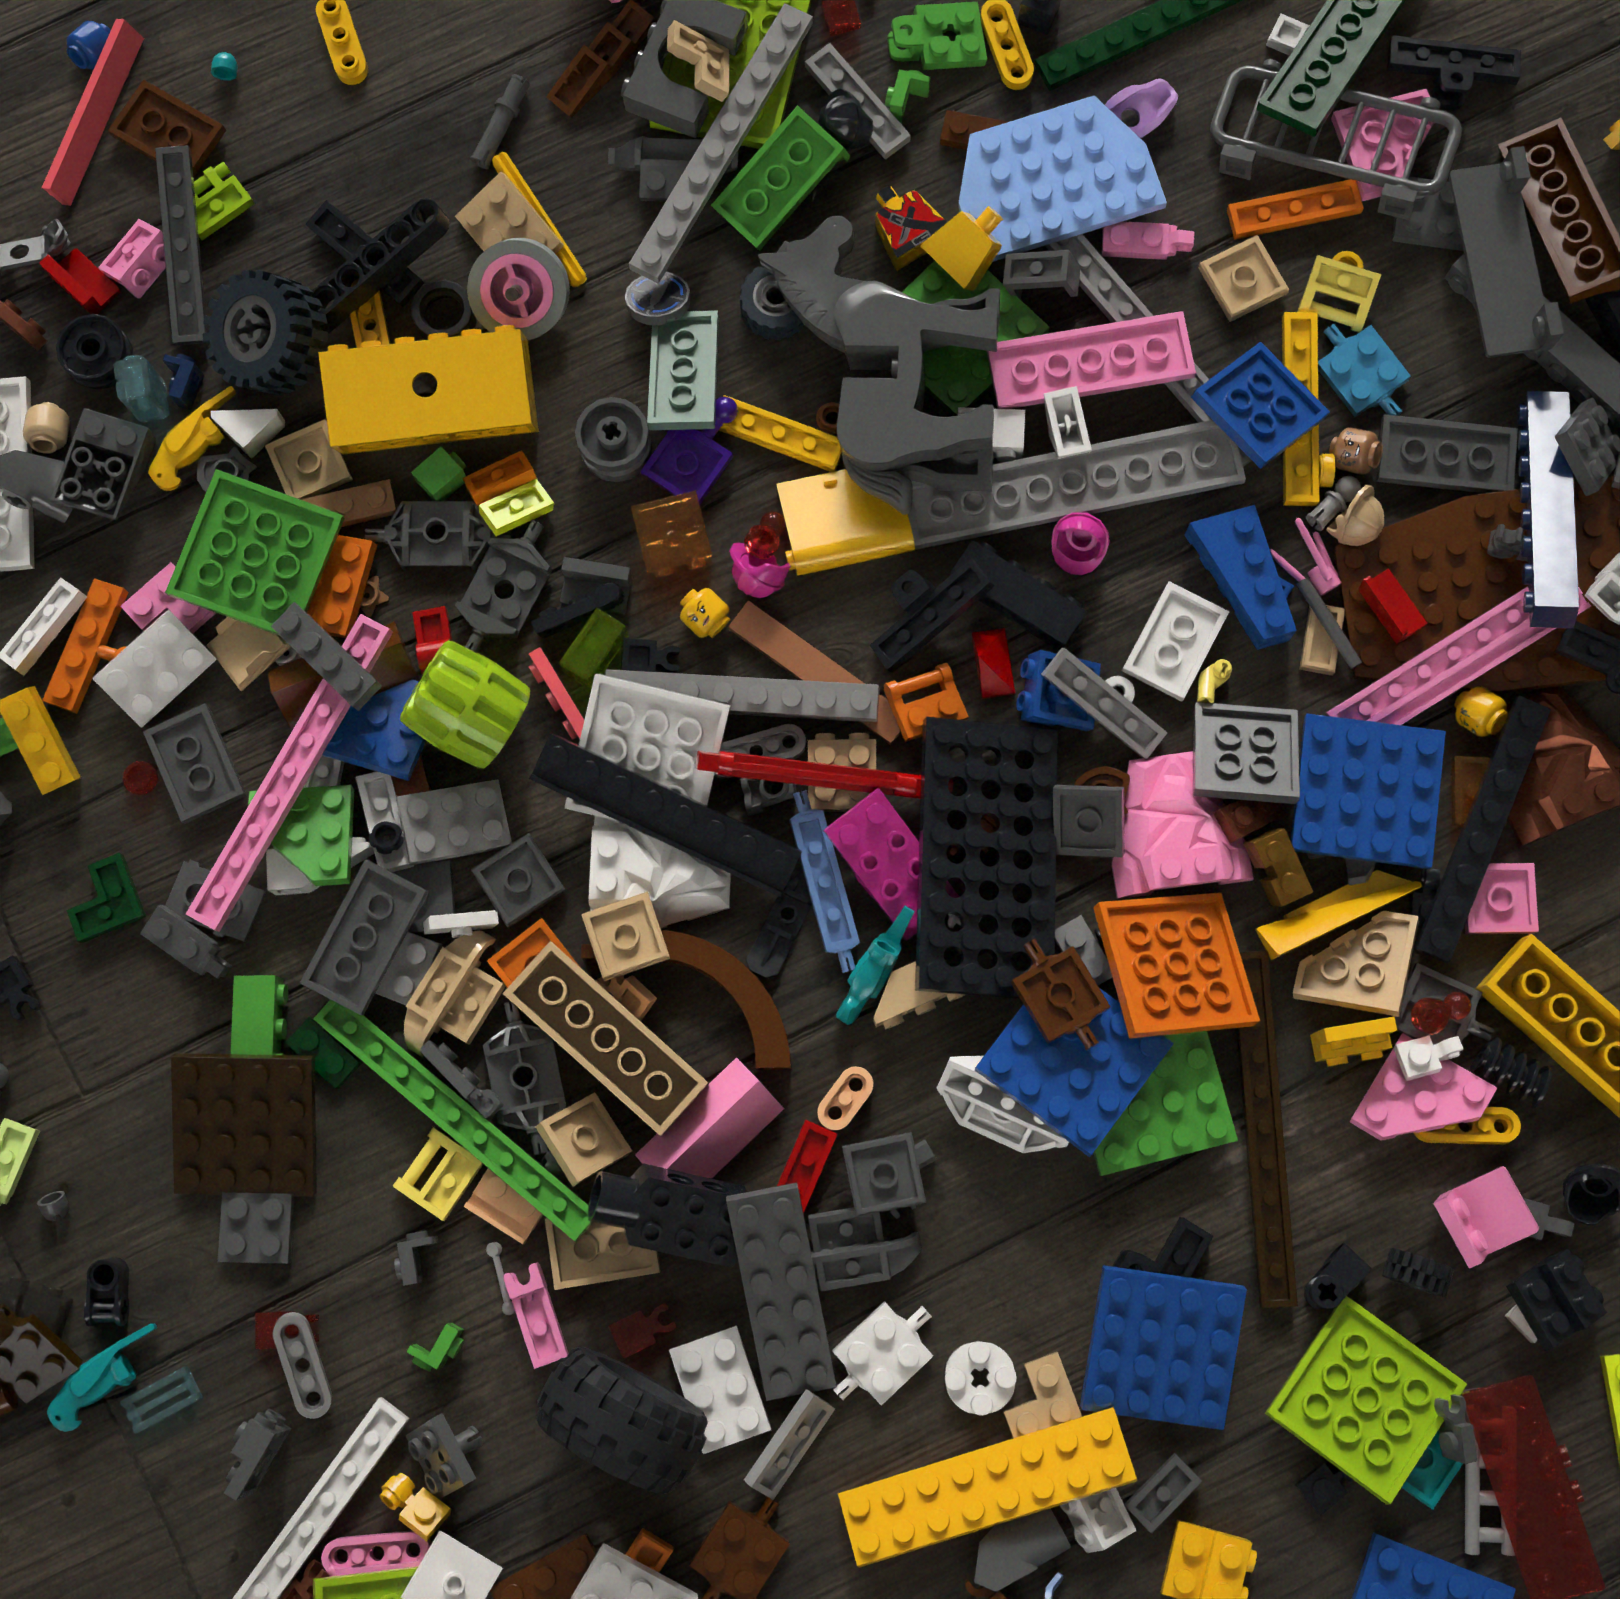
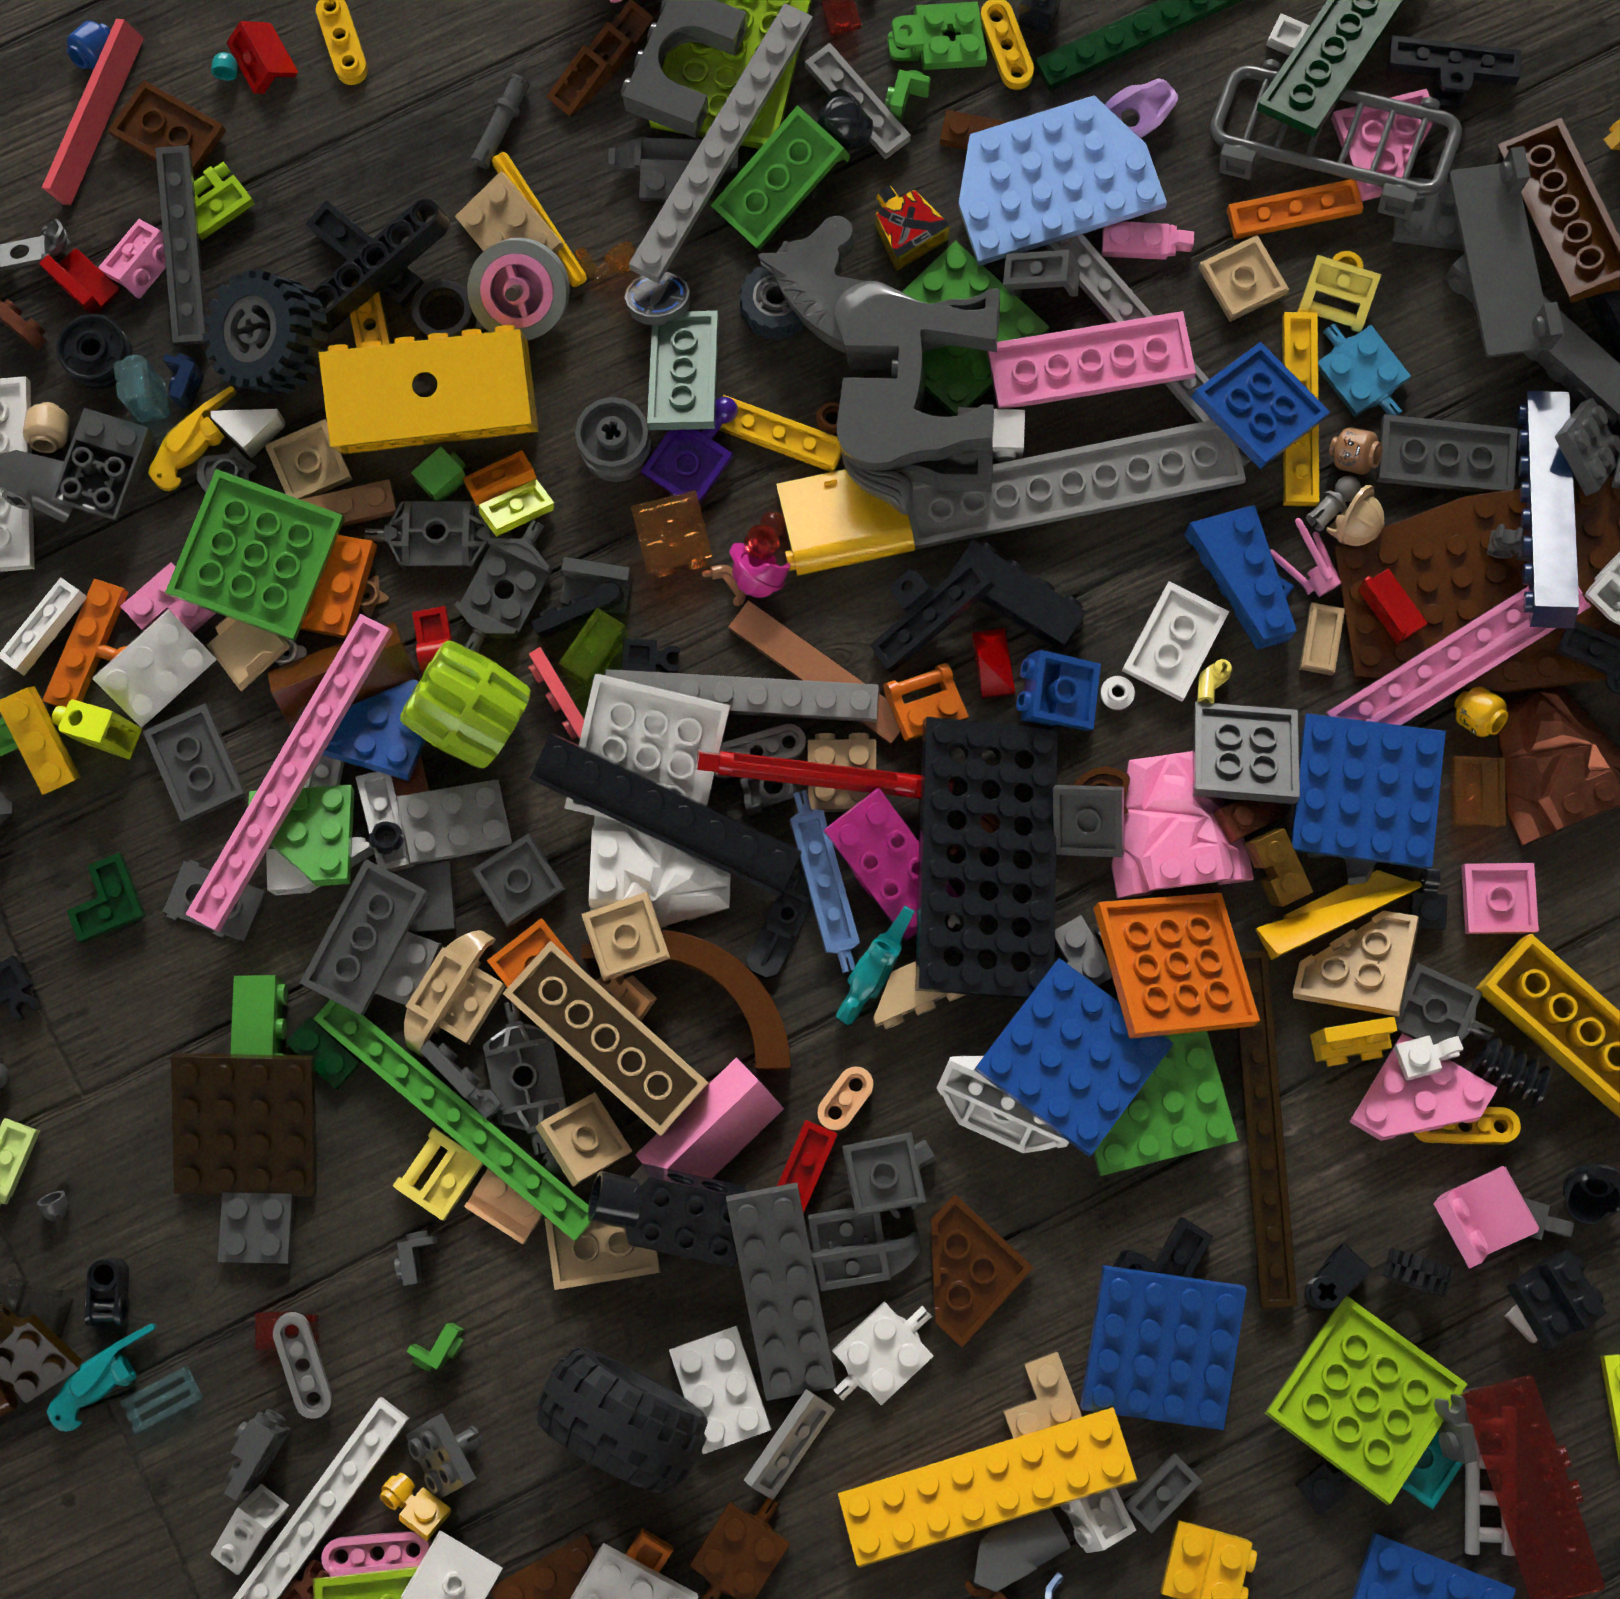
clear red plate [123,761,158,795] -> none
dark grey hinge [140,905,232,979] -> none
dark grey plate [271,602,382,711] -> none
white plate [423,910,499,938] -> none
light grey hinge [486,1242,515,1315] -> none
bright pink plate [503,1262,569,1369] -> none
clear red plate [609,1303,677,1359] -> none
tan plate [667,20,729,102] -> none
yellow head [680,588,730,638] -> none
yellow torso [921,206,1003,291] -> none
white plate [944,1341,1017,1416] -> none
reddish brown plate [1011,939,1111,1051] -> none
light grey plate [1041,648,1167,760] -> none
white slope [1044,386,1092,459] -> none
dark pink piece [1051,512,1110,575] -> none
dark grey bar [1296,577,1363,670] -> none
yellow tile [1319,454,1335,488] -> none
clear red plate [1411,992,1472,1035] -> none
black plate [1414,695,1551,963] -> none
none -> neon yellow torso [52,699,142,760]
none -> white bracket [211,1484,289,1575]
none -> red panel [226,21,298,94]
none -> clear orange plate [574,241,636,284]
none -> medium nougat piece [702,565,746,606]
none -> reddish brown plate [930,1194,1034,1347]

